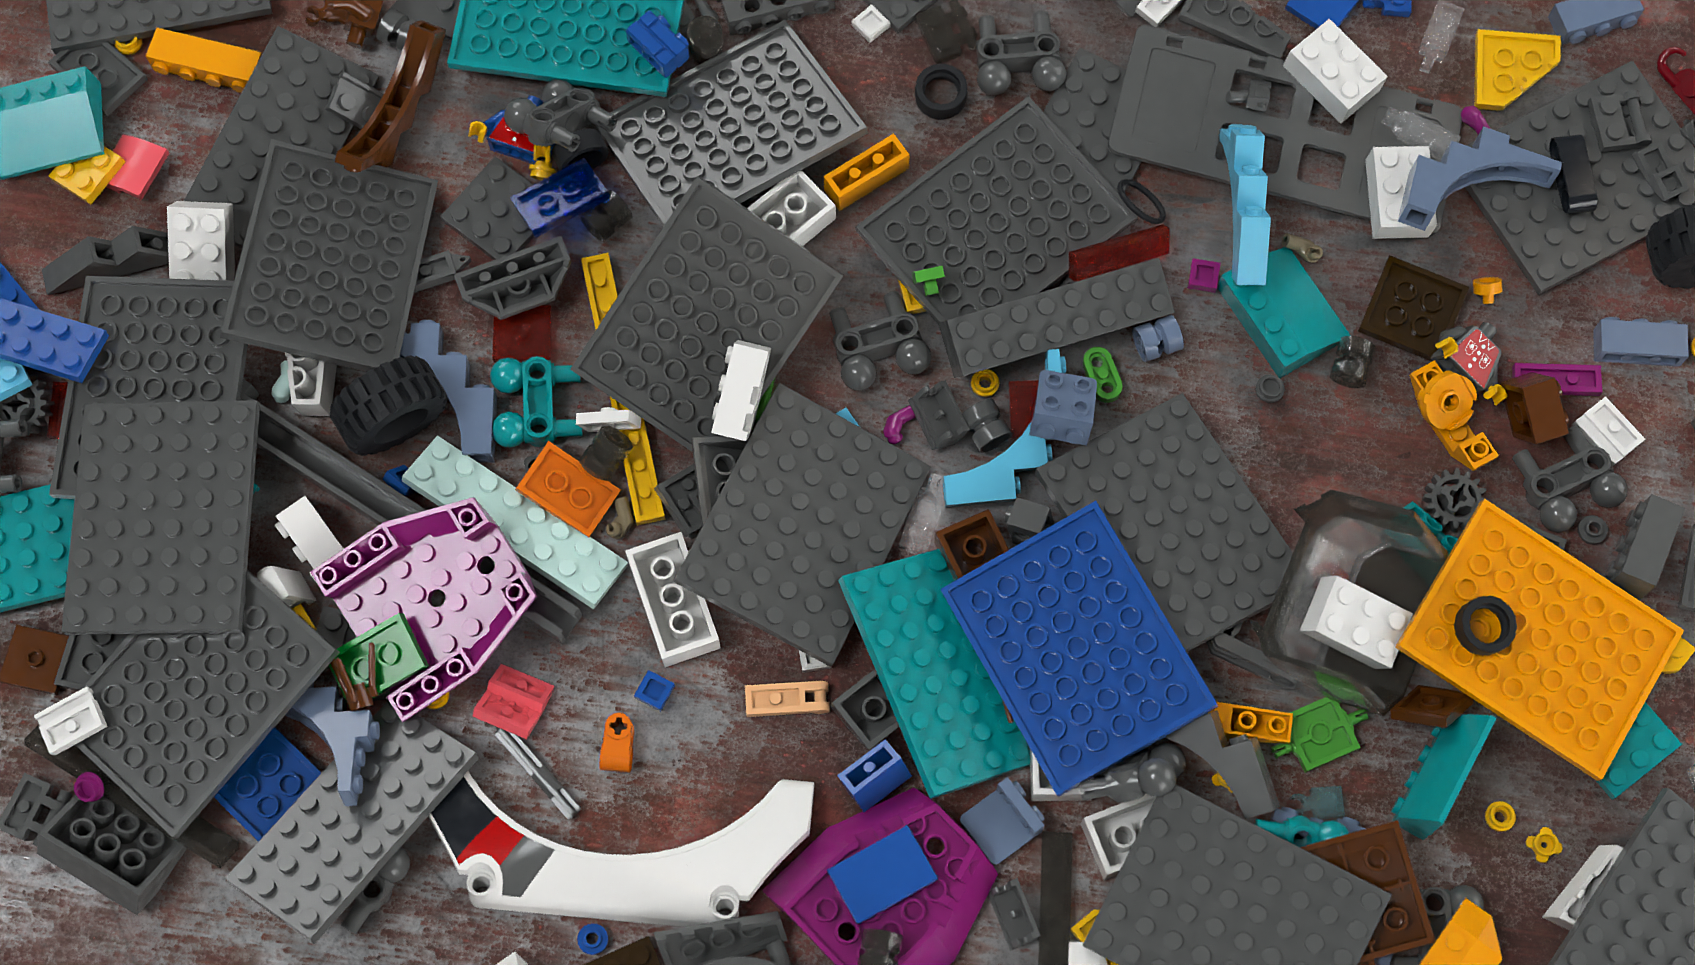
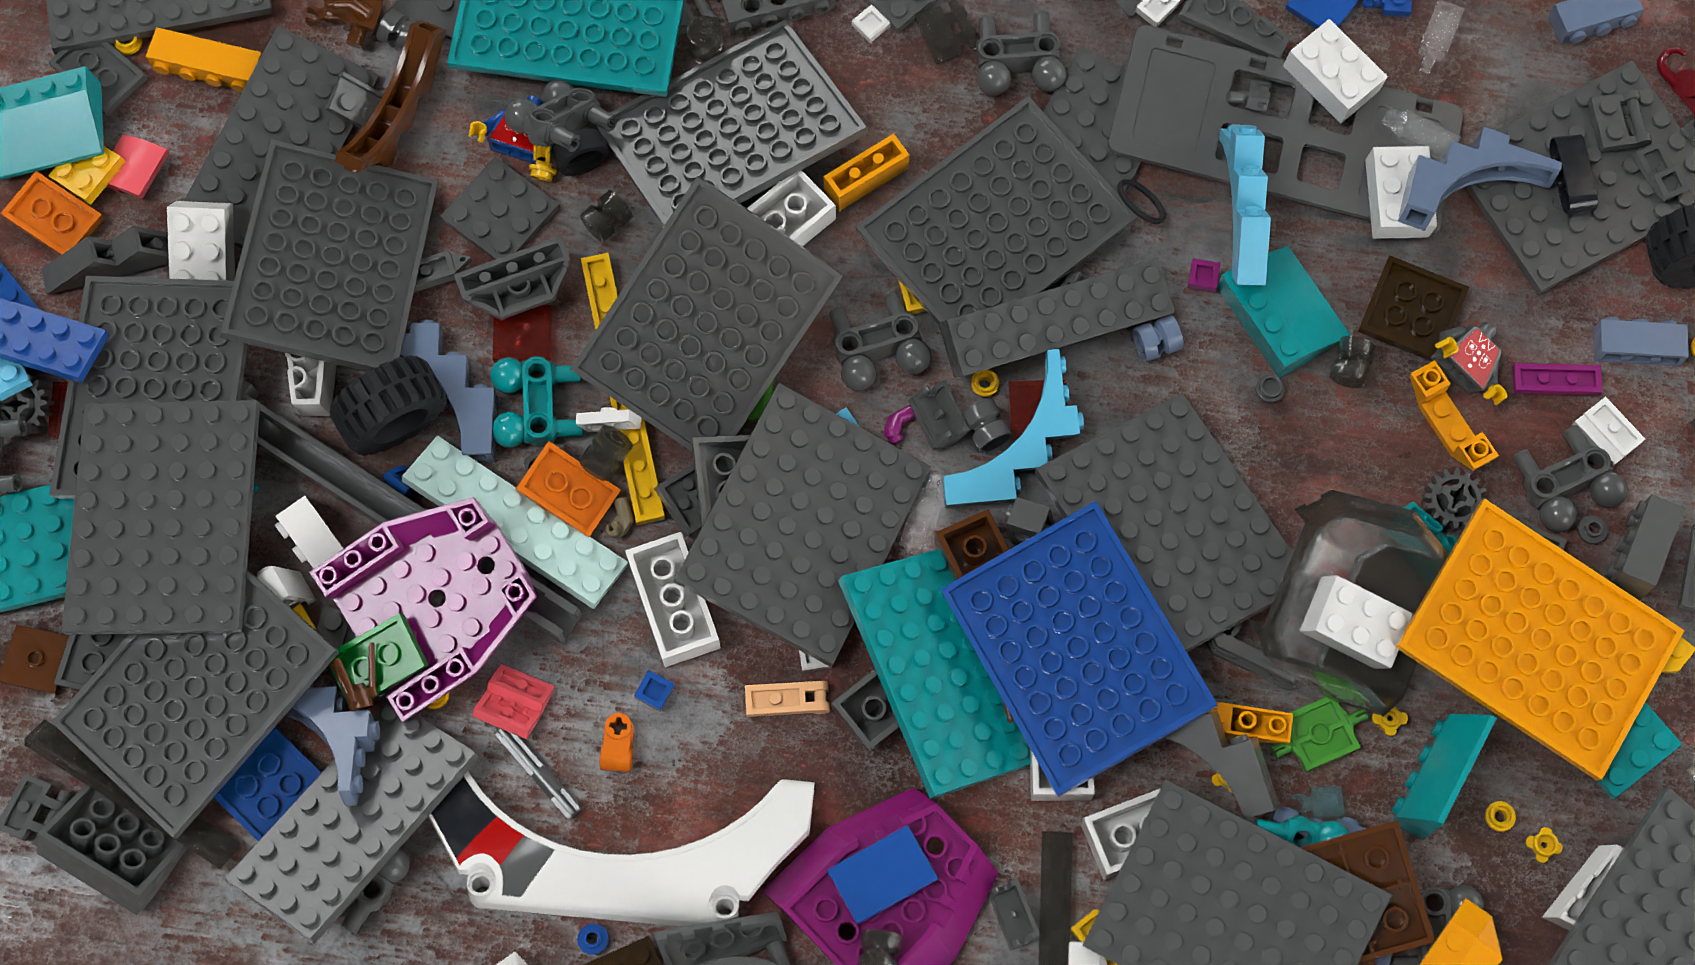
white plate [34,686,108,755] -> none
magenta plate [74,772,104,802] -> none
light aqua arm [271,360,290,403] -> none
clear blue plate [510,158,610,238] -> none
blue brick [626,10,689,78] -> none
white wedge [711,340,771,441] -> none
blue brick [837,739,912,812] -> none
bright green tile [912,266,945,296] -> none
black tyre [915,63,968,120] -> none
sand blue bracket [960,777,1045,865] -> none
sand blue bracket [1029,370,1097,445] -> none
clear red plate [1069,224,1169,282] -> none
dark grey piece [1080,743,1186,802] -> none
bright green plate [1083,347,1123,403] -> none
dark tan arm [1281,233,1323,263] -> none
reddish brown plate [1390,685,1473,728] -> none
light orange plate [1418,370,1477,430] -> none
black tyre [1454,596,1517,656] -> none
magenta arm [1461,105,1490,135] -> none
light orange tile [1473,277,1502,304] -> none
yellow plate [1474,29,1561,111] -> none
reddish brown brick [1500,372,1569,444] -> none
none -> orange plate [0,171,105,256]
none -> yellow plate [1372,701,1408,736]

